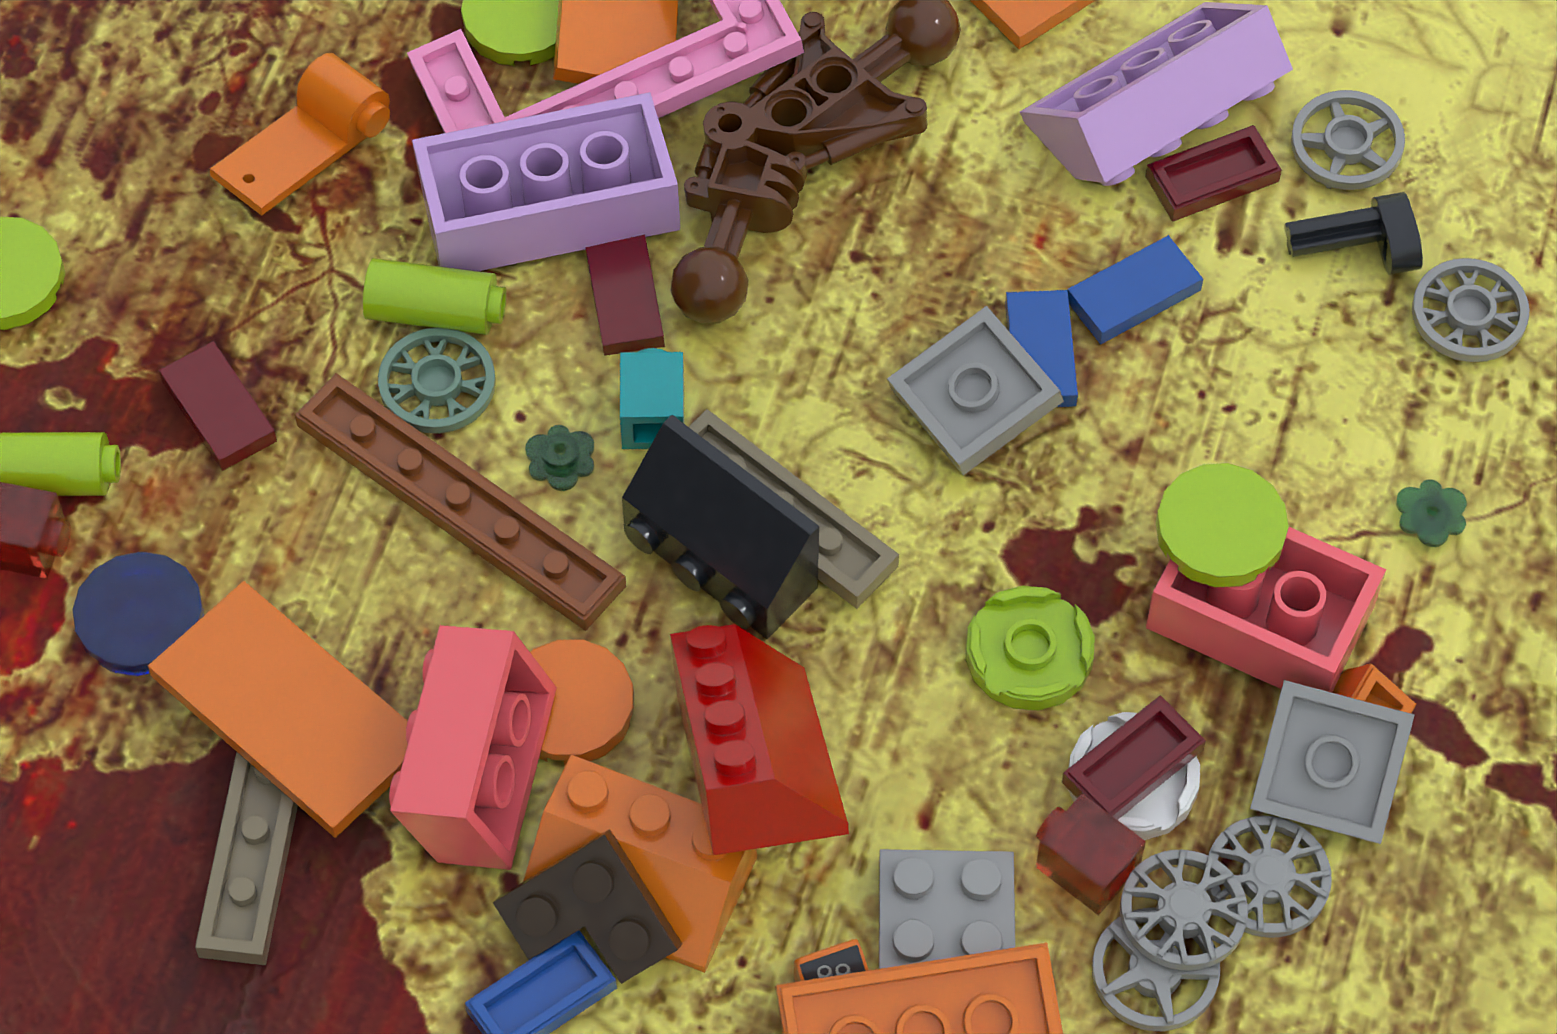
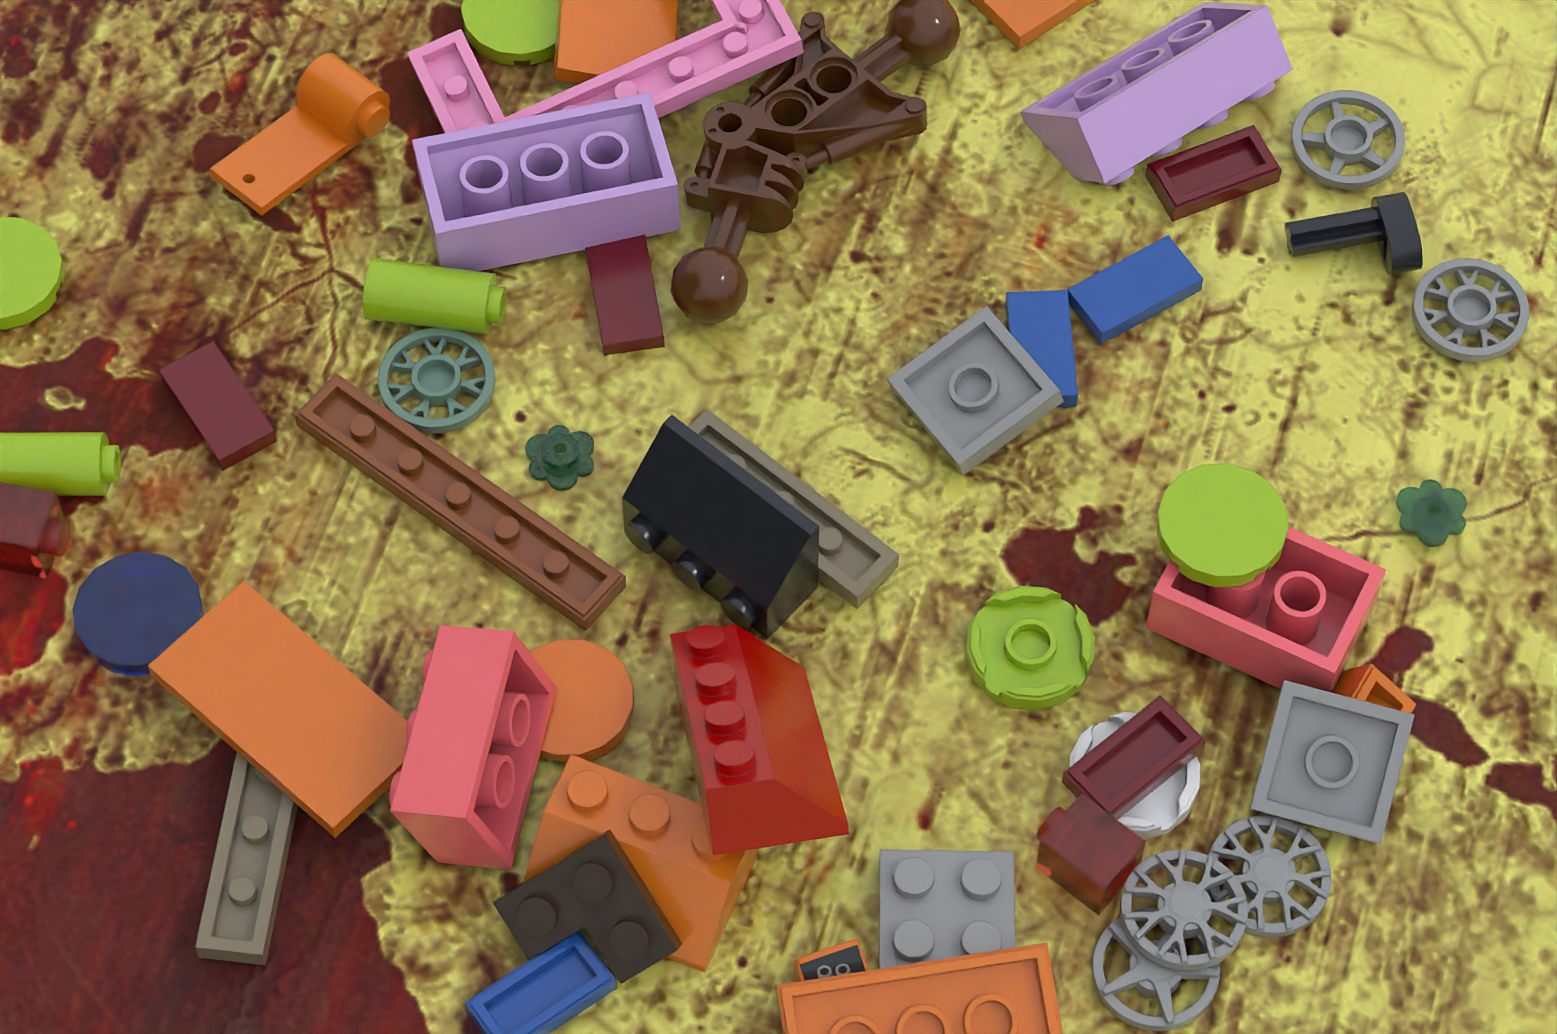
teal brick [620,348,684,449] -> none

